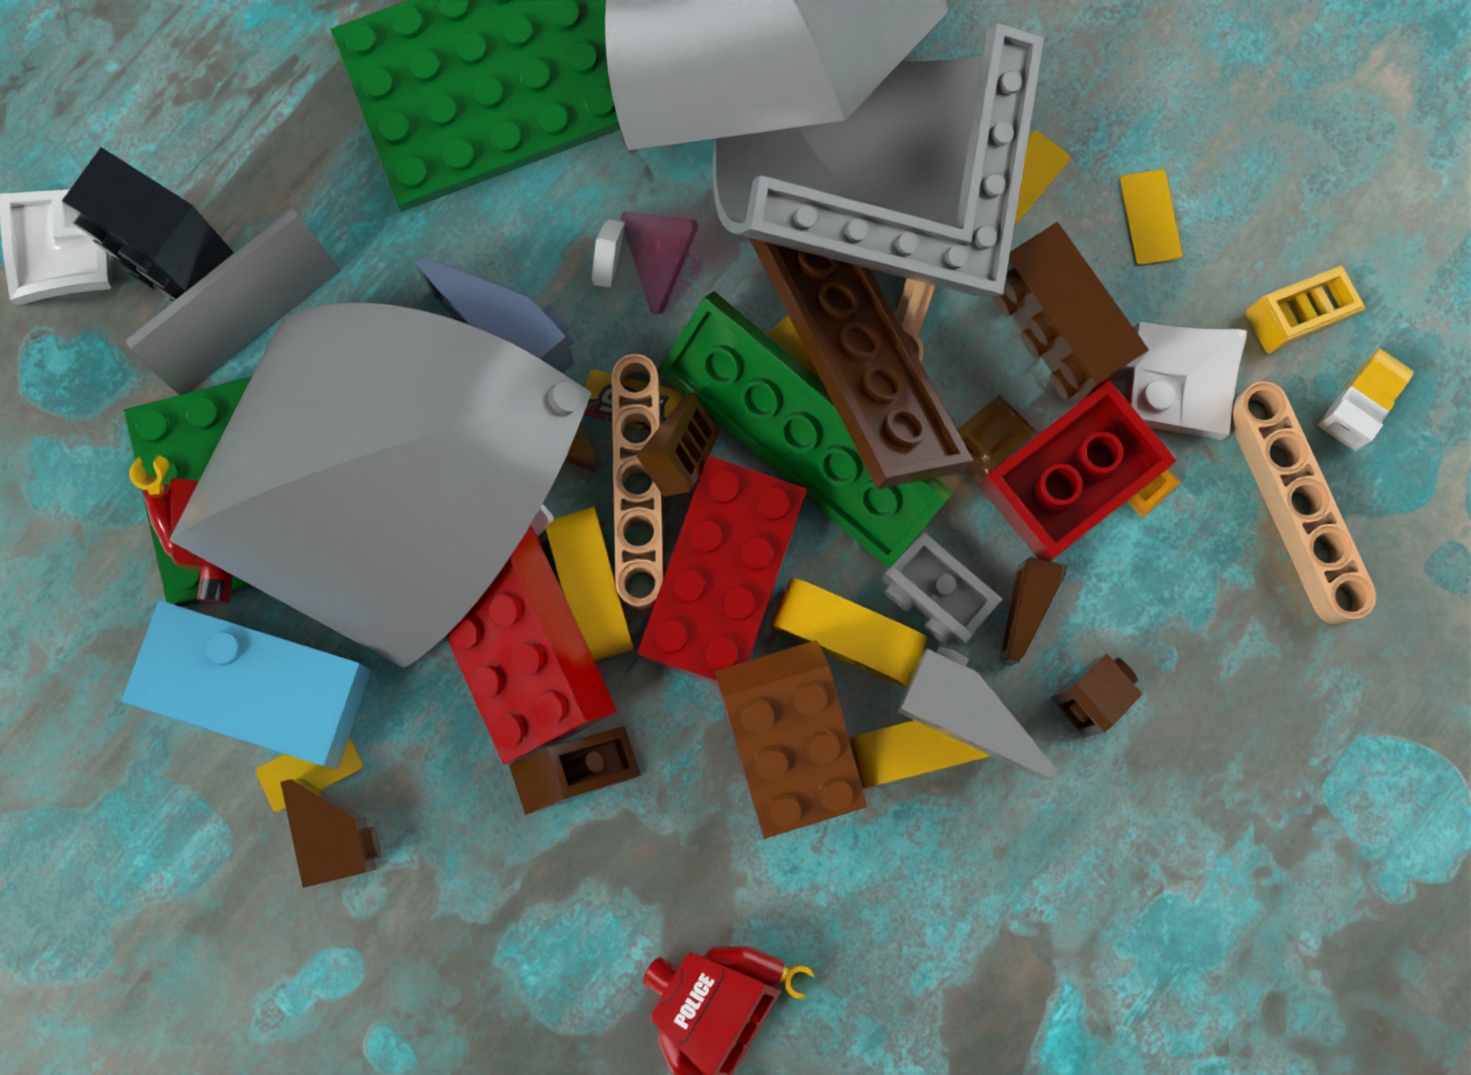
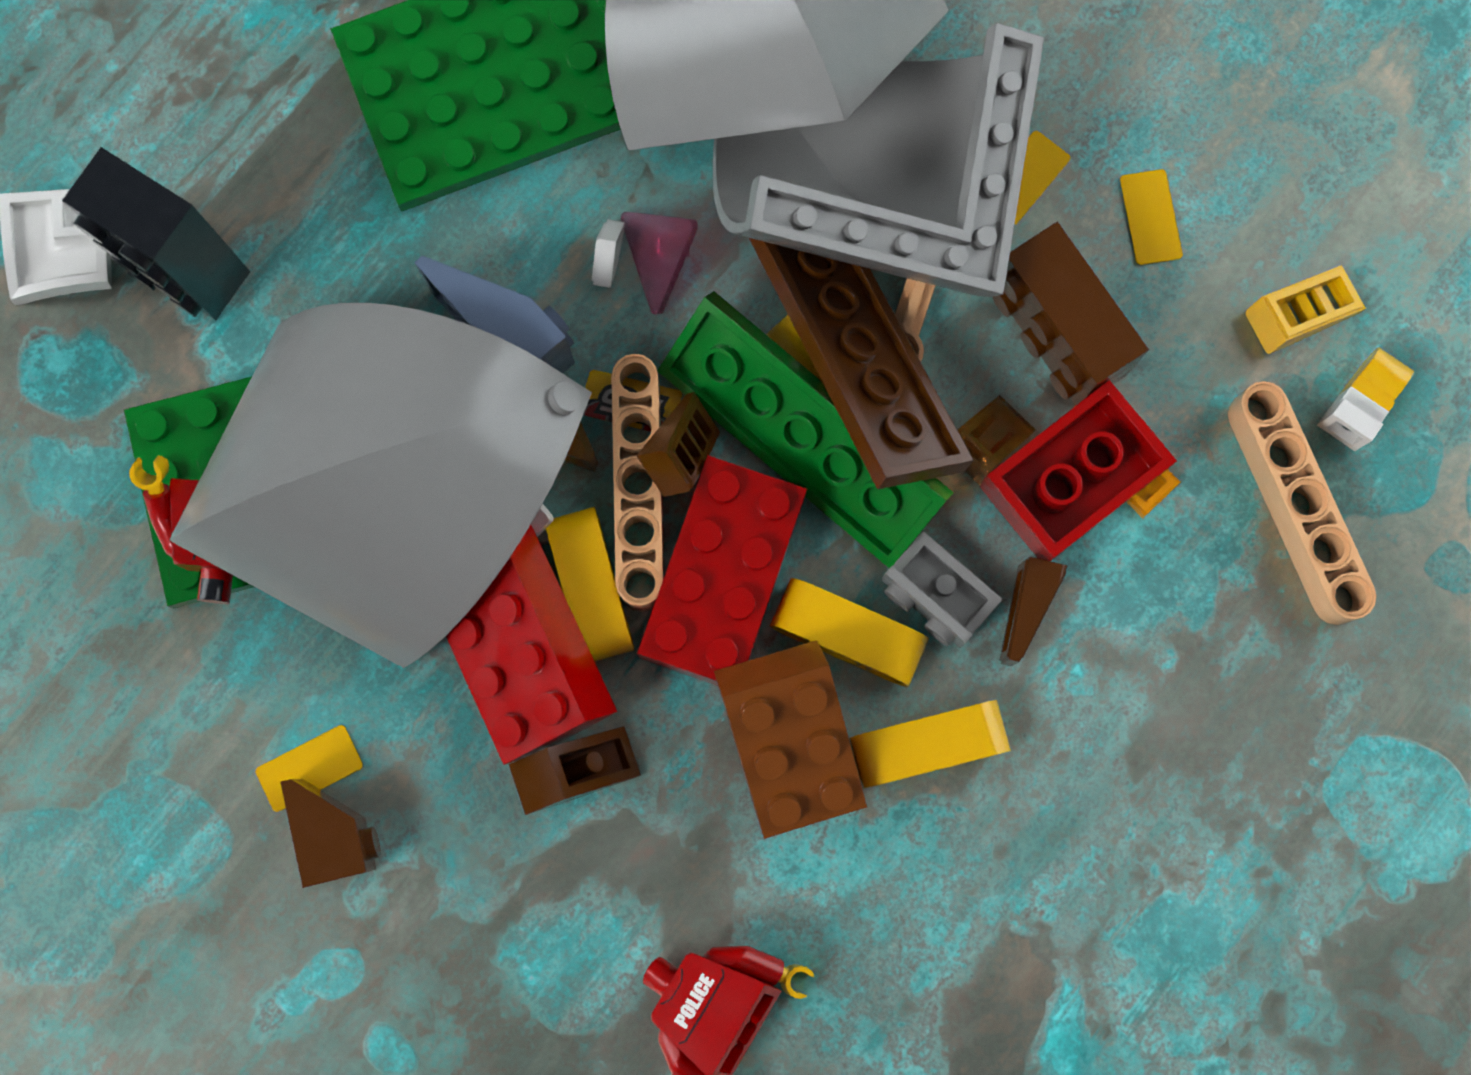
medium azure brick [121,600,372,769] -> none
light grey slope [124,208,340,395] -> none
light grey slope [896,646,1056,780] -> none
reddish brown slope [1050,654,1142,738] -> none
white plate [1126,321,1247,440] -> none

